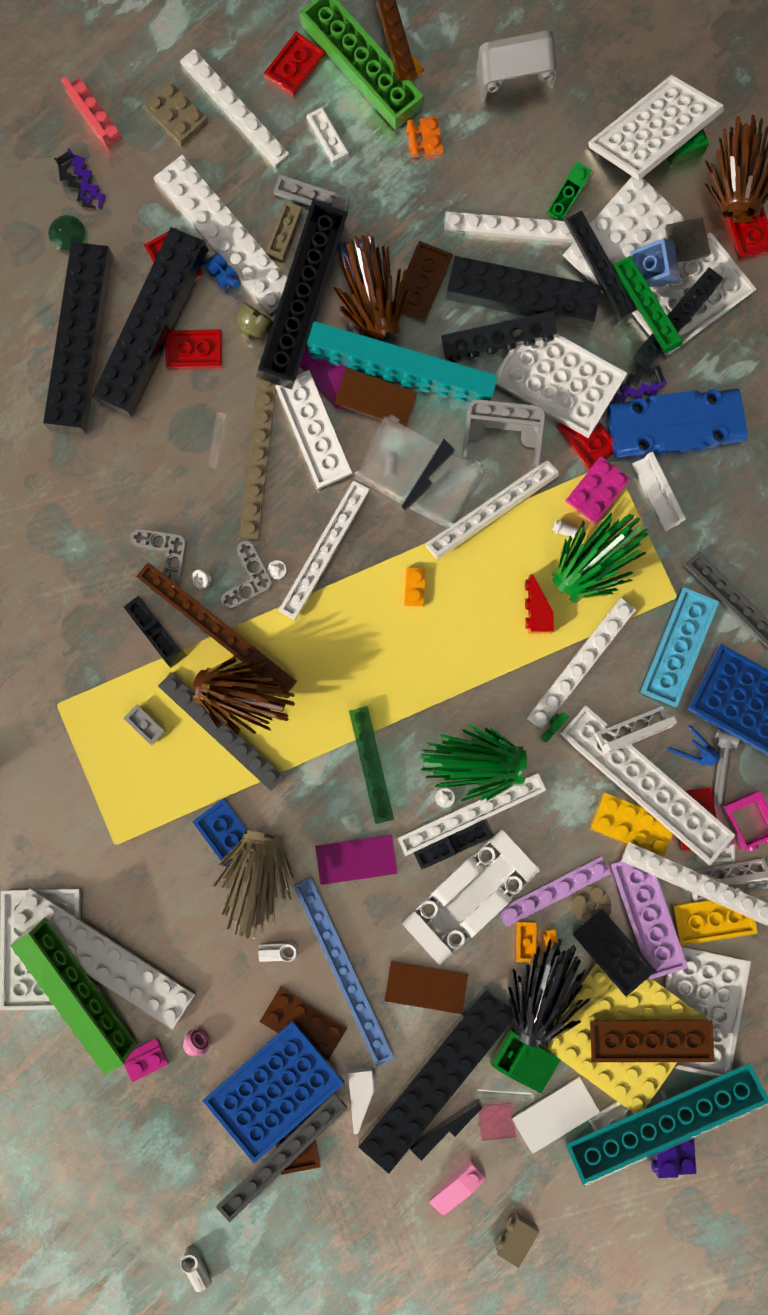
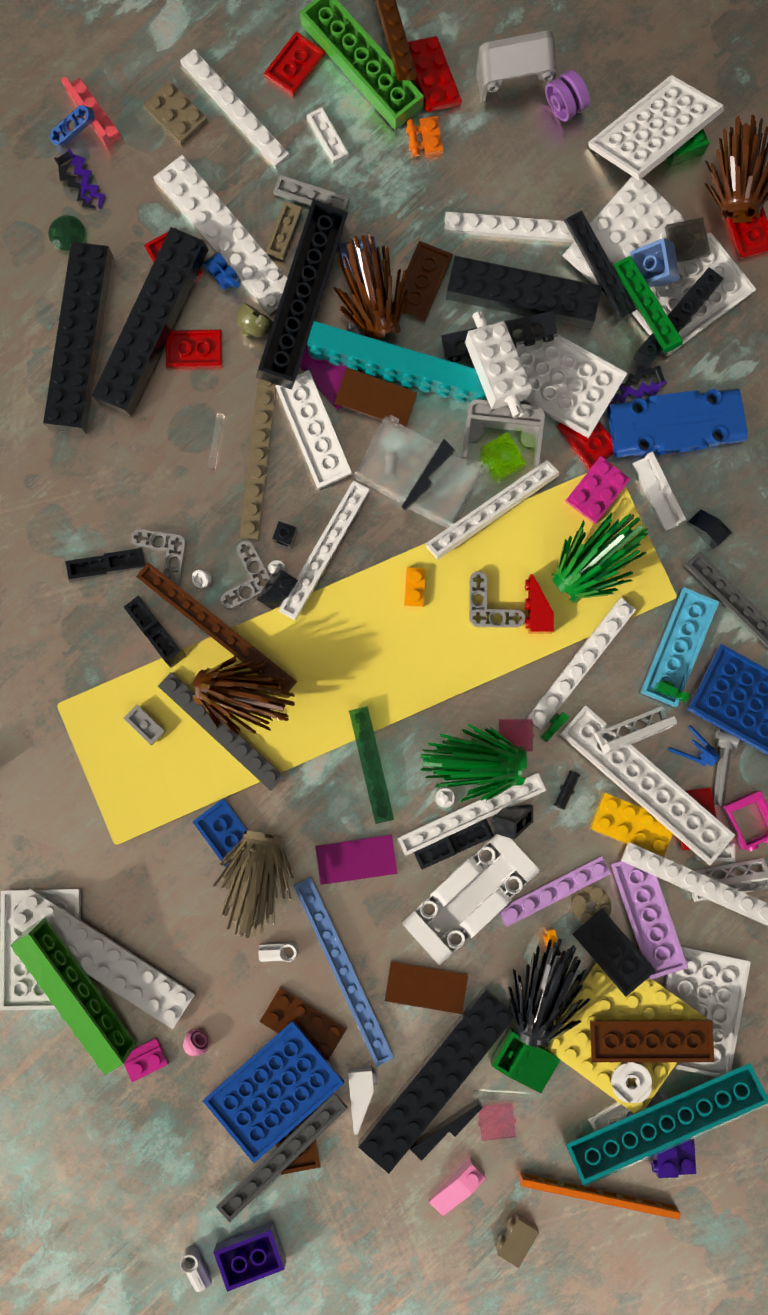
white tile [511,1076,600,1154] -> none
light orange plate [516,921,537,962] -> none
green slope [546,161,595,221] -> none
white pin [552,519,578,539] -> none
yellow plate [672,894,758,945] -> none
none -> blue beam [50,105,94,146]
none -> black slope [65,548,145,582]
none -> dark purple brick [213,1222,286,1292]
none -> black slope [257,567,298,610]
none -> black brick [272,521,298,549]
none -> red plate [408,36,462,113]
none -> white brick [465,311,532,419]
none -> light grey beam [469,571,525,628]
none -> clear neon green brick [479,432,527,483]
none -> black slope [492,804,533,840]
none -> clear pink piece [499,719,535,752]
none -> orange tile [519,1173,681,1220]
none -> medium lavender wheel [545,69,590,122]
none -> black pin [554,770,581,810]
none -> white plate [611,1062,652,1103]
none -> green plate [654,680,690,703]
none -> black slope [686,509,732,549]

